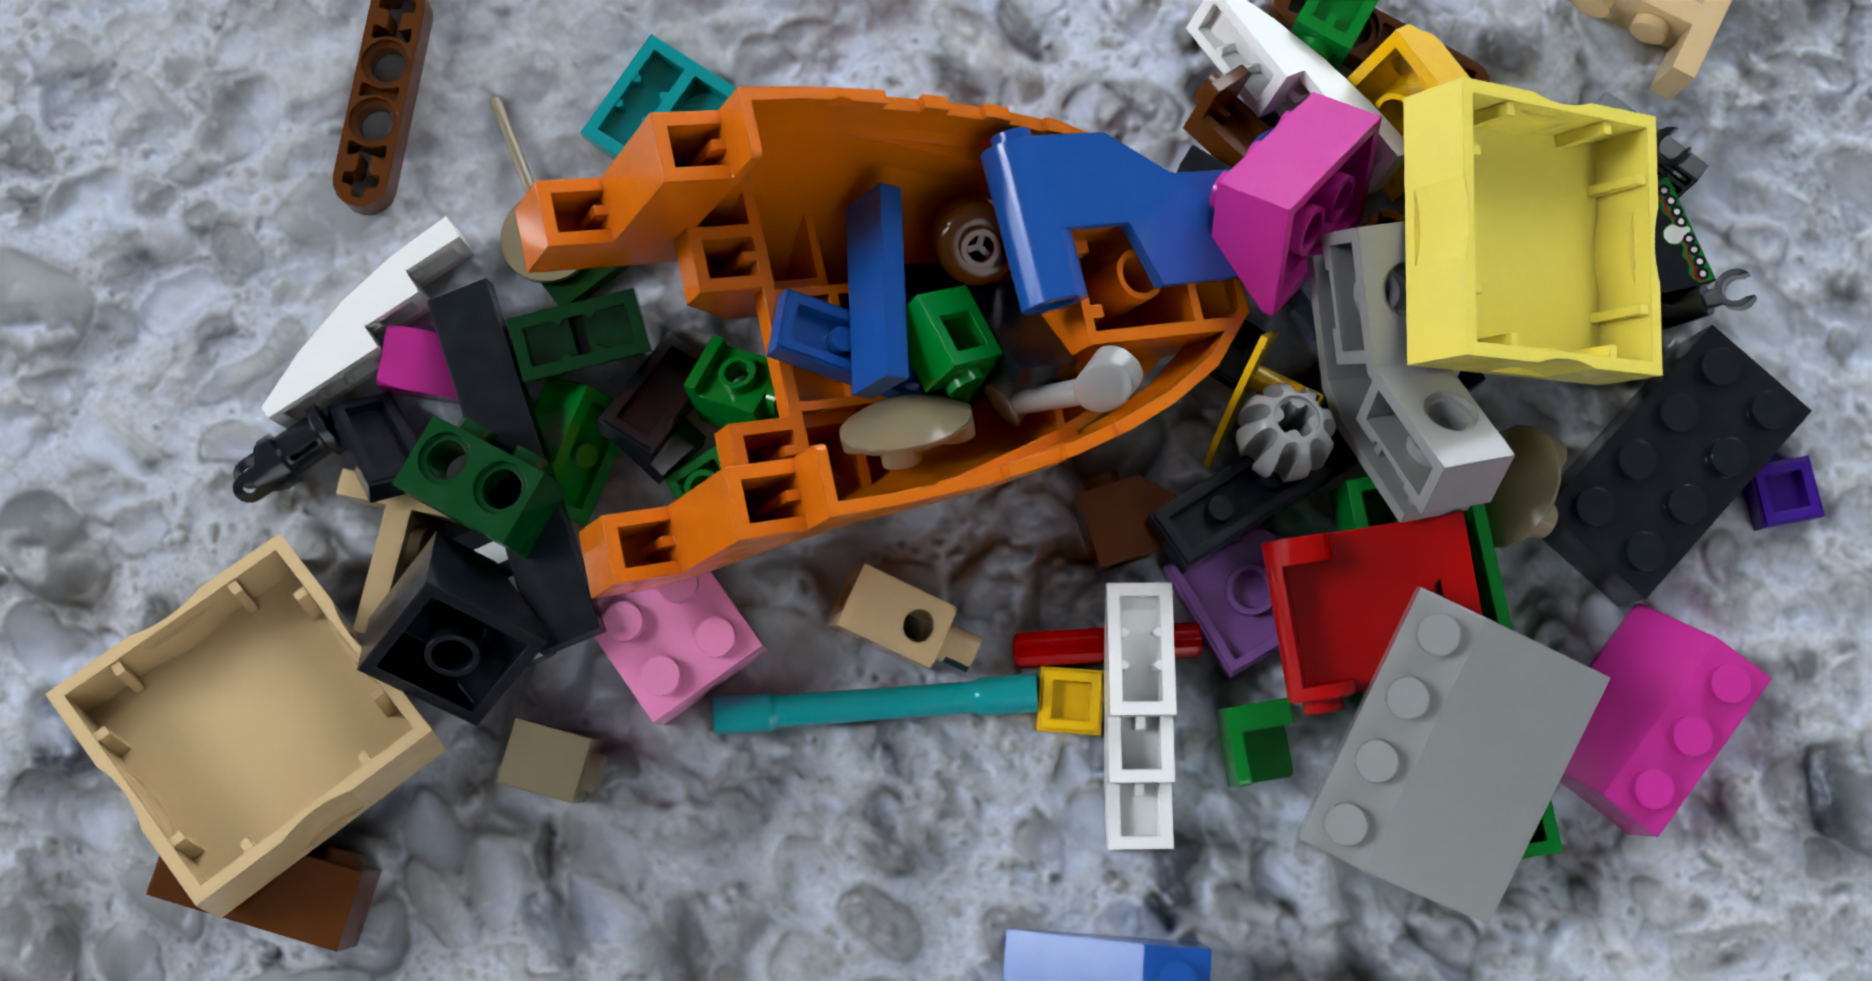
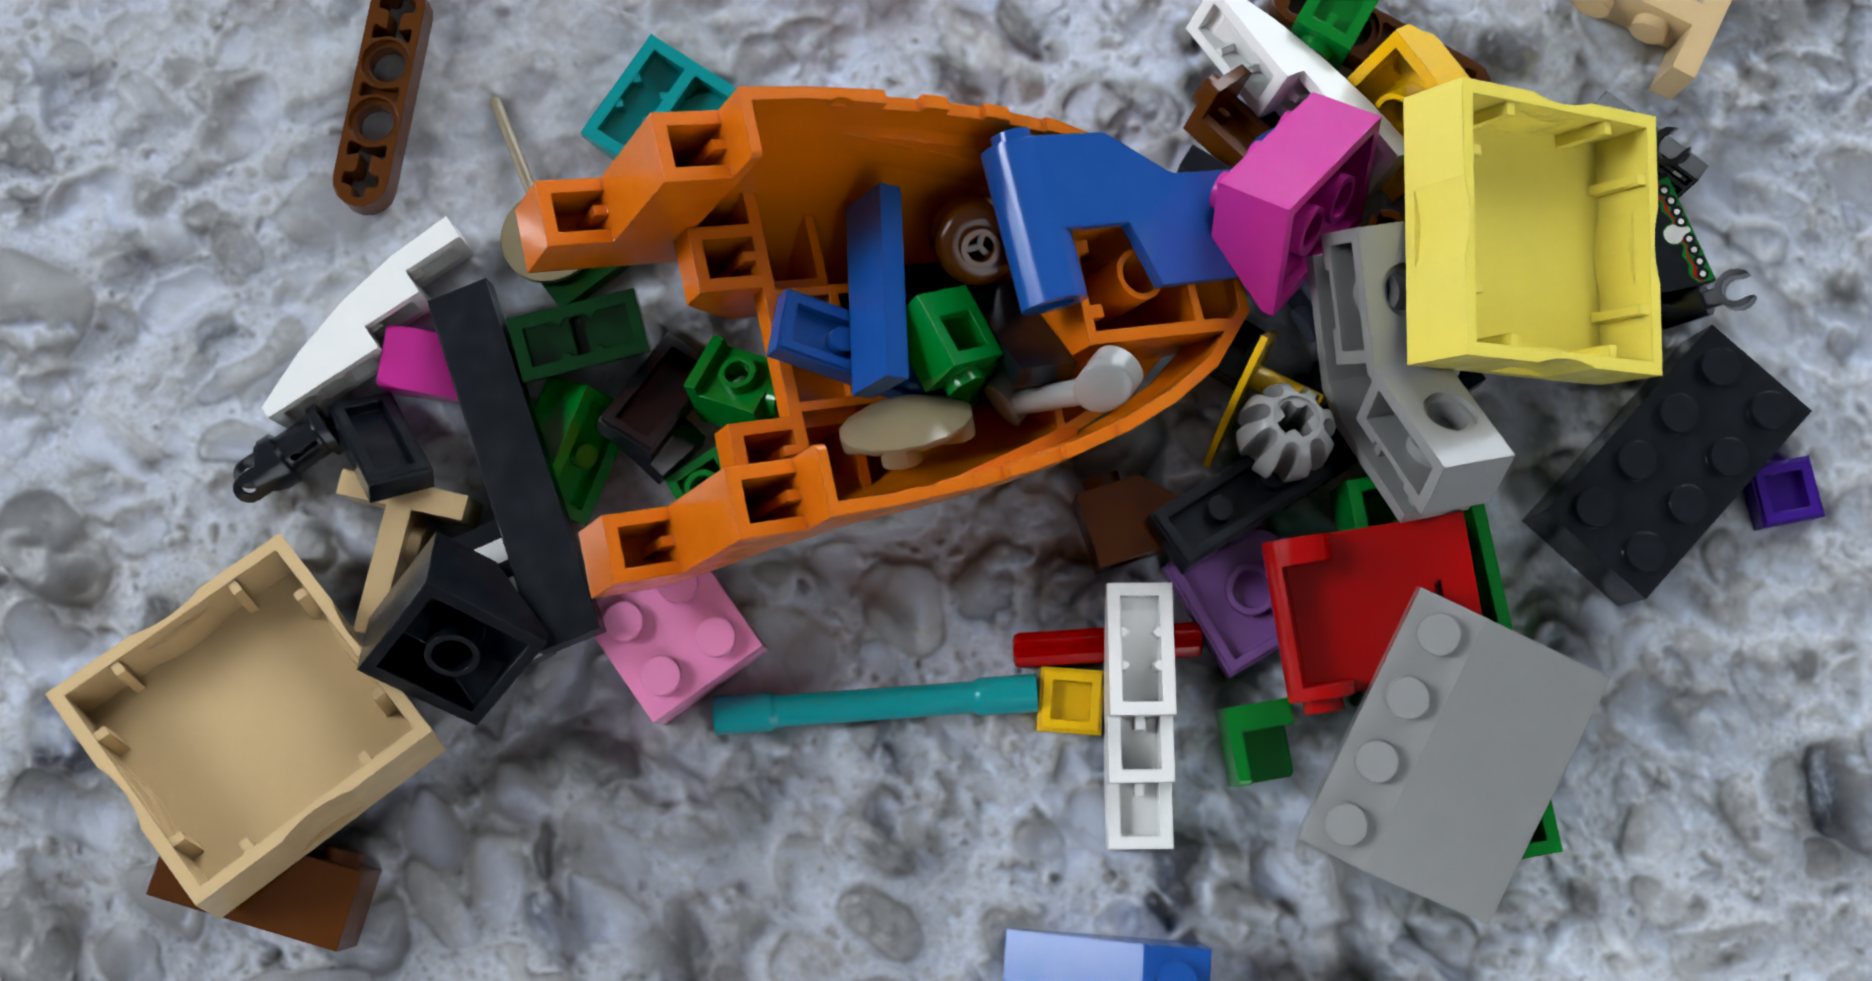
dark green brick [392,415,566,558] -> none
dark tan brick [496,718,607,804] -> none
tan torso [824,563,981,672] -> none
dark tan dish [1484,425,1567,549] -> none
dark pink slope [1560,603,1772,837] -> none

